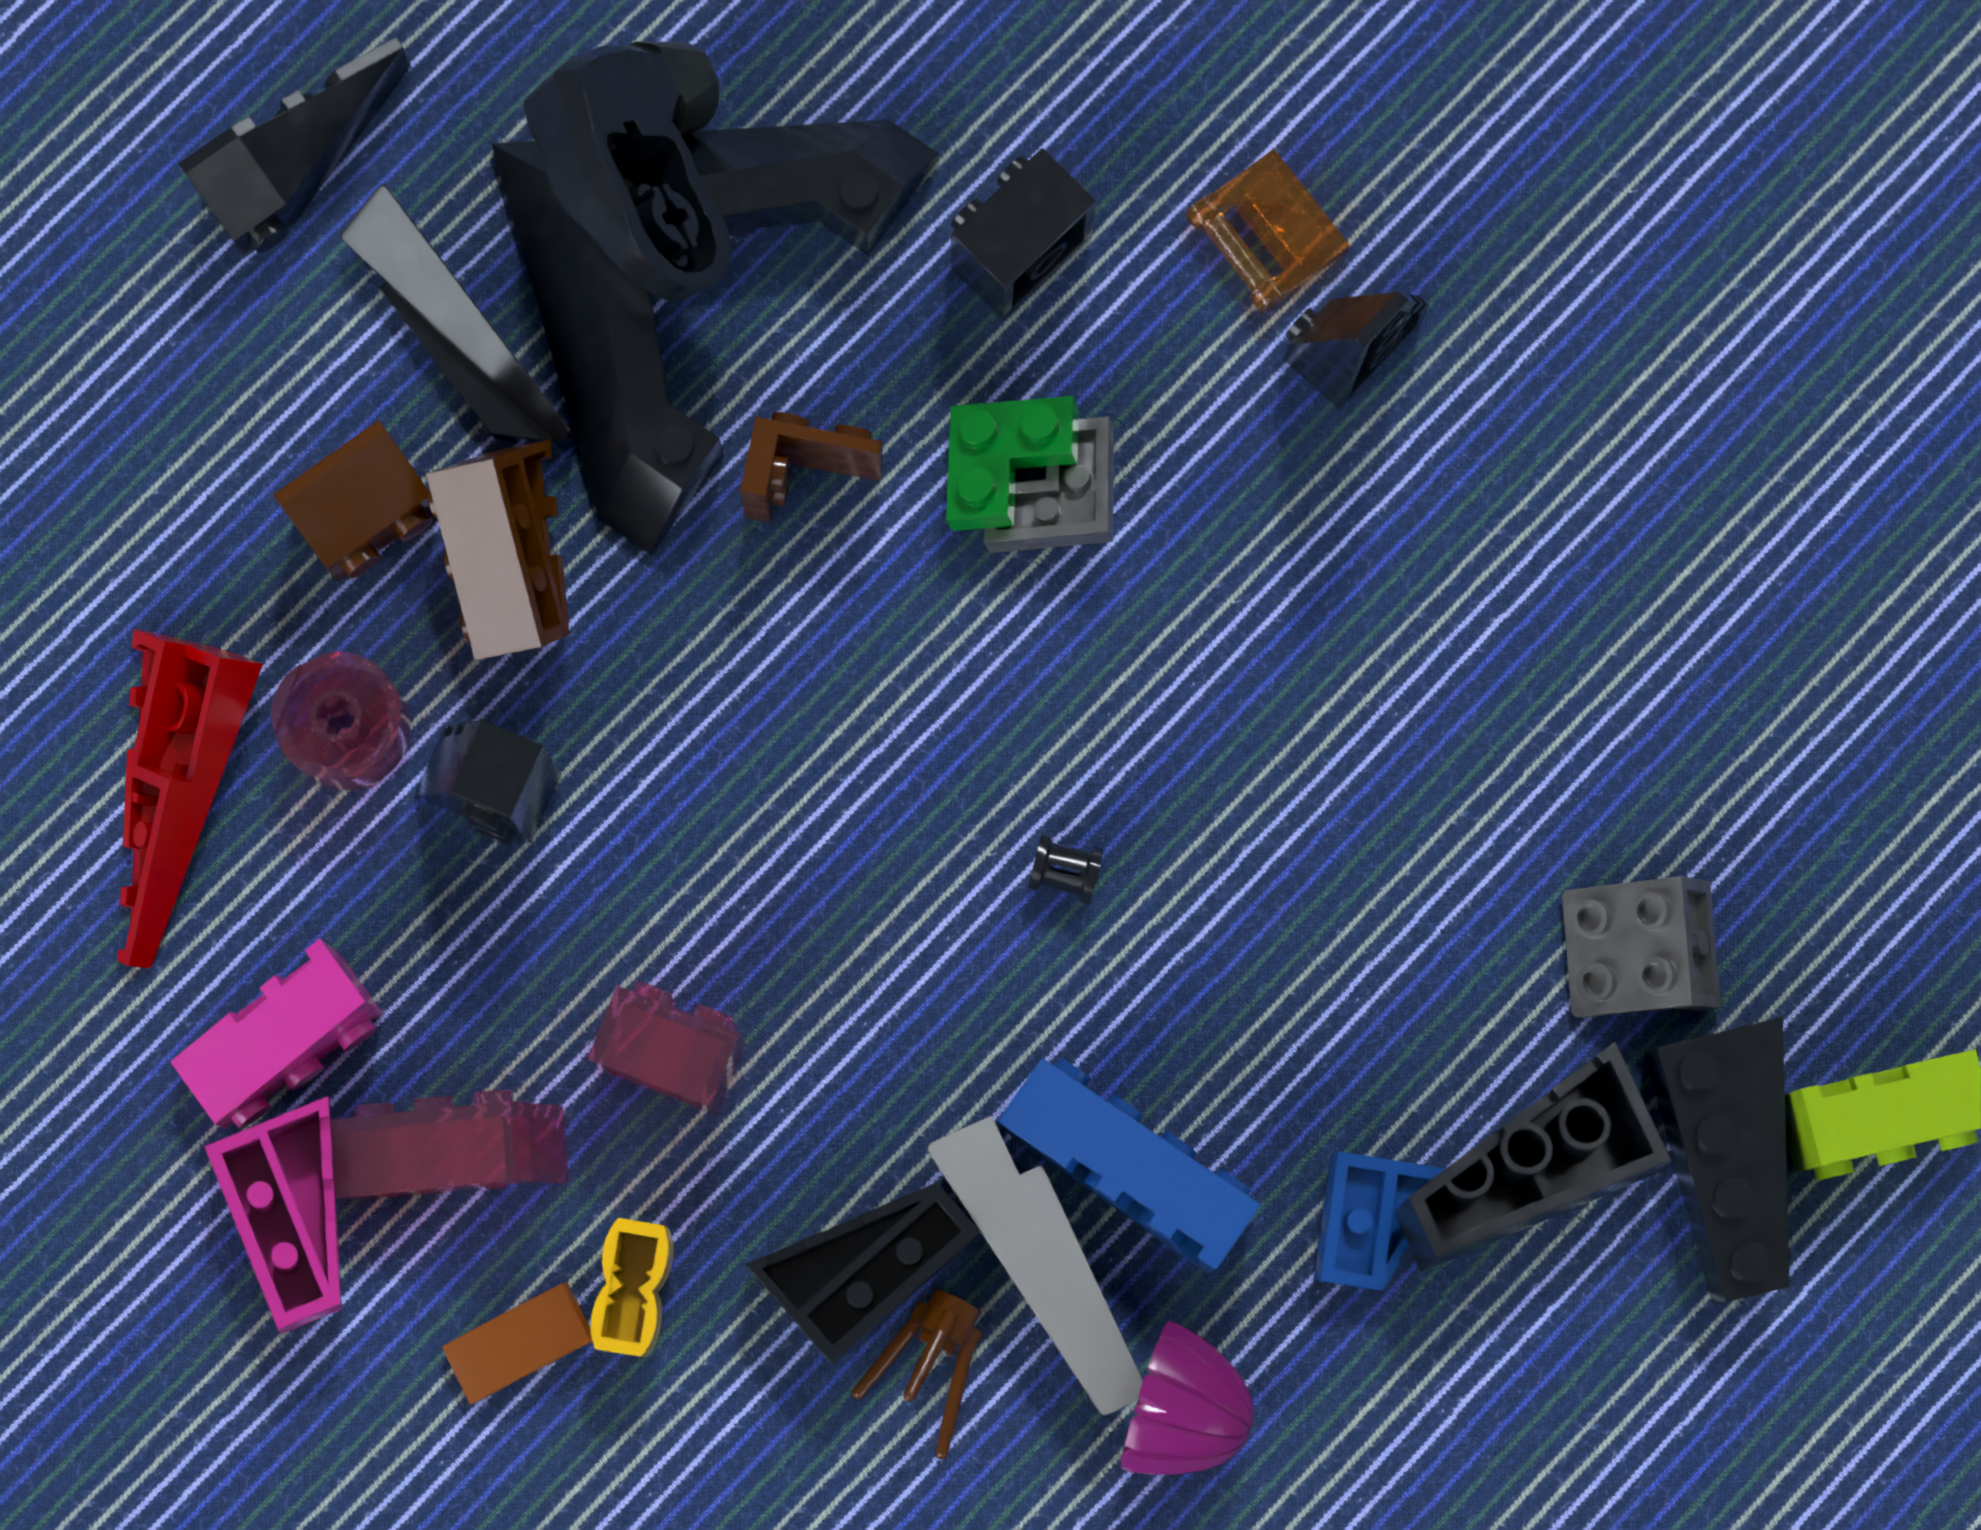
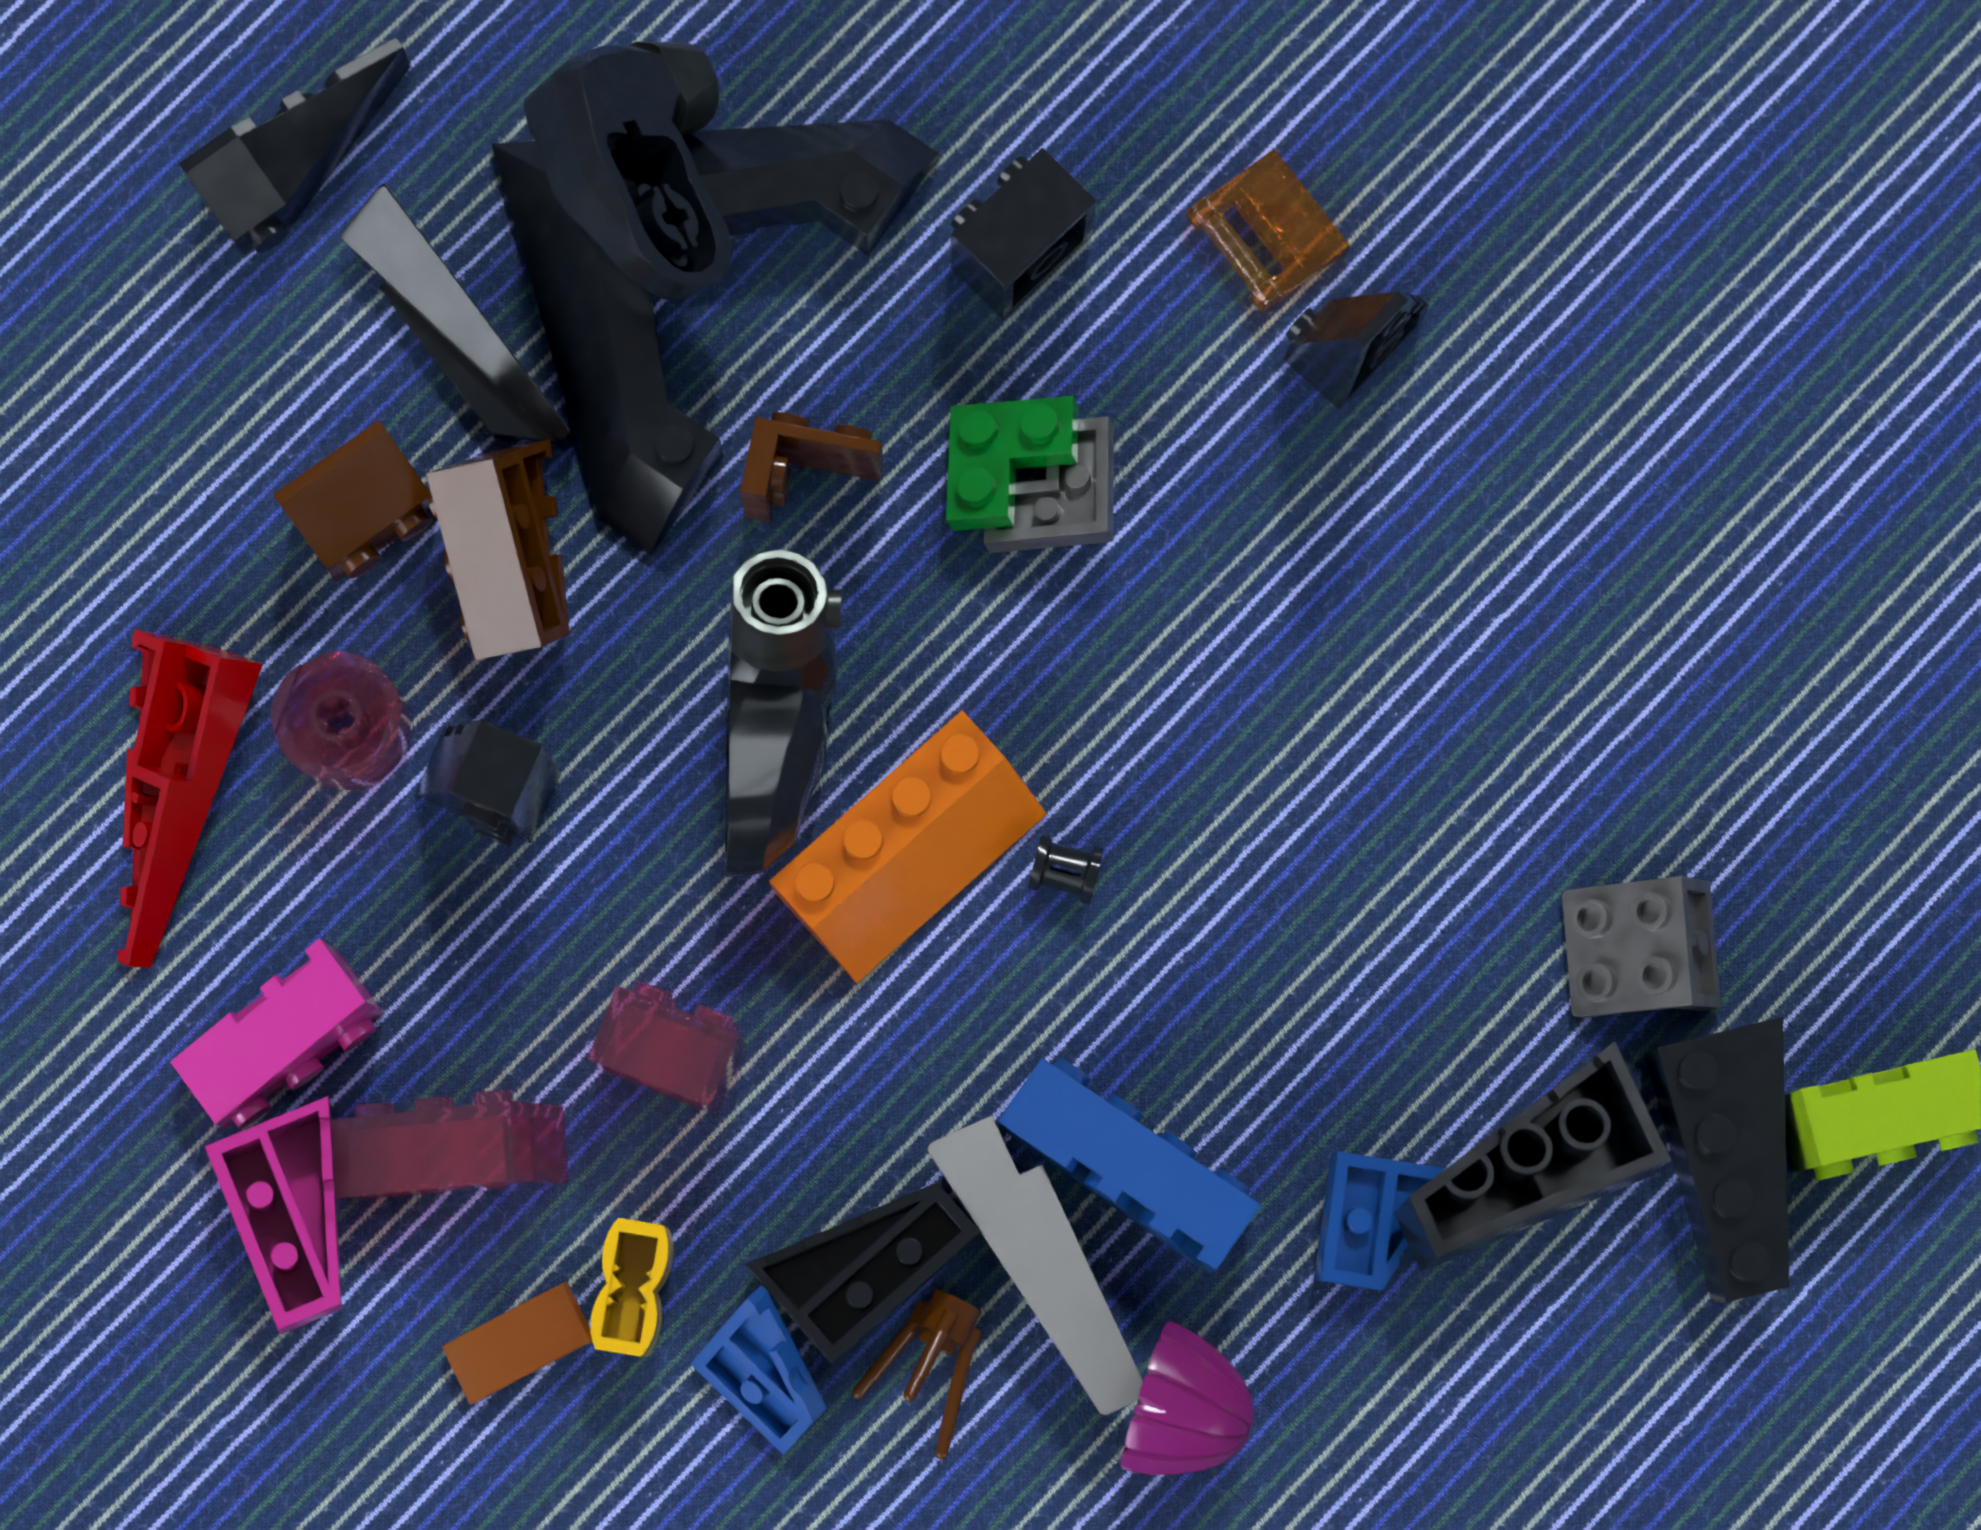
none -> blue wing [690,1285,827,1455]
none -> black piece [725,550,841,877]
none -> orange slope [769,710,1047,984]

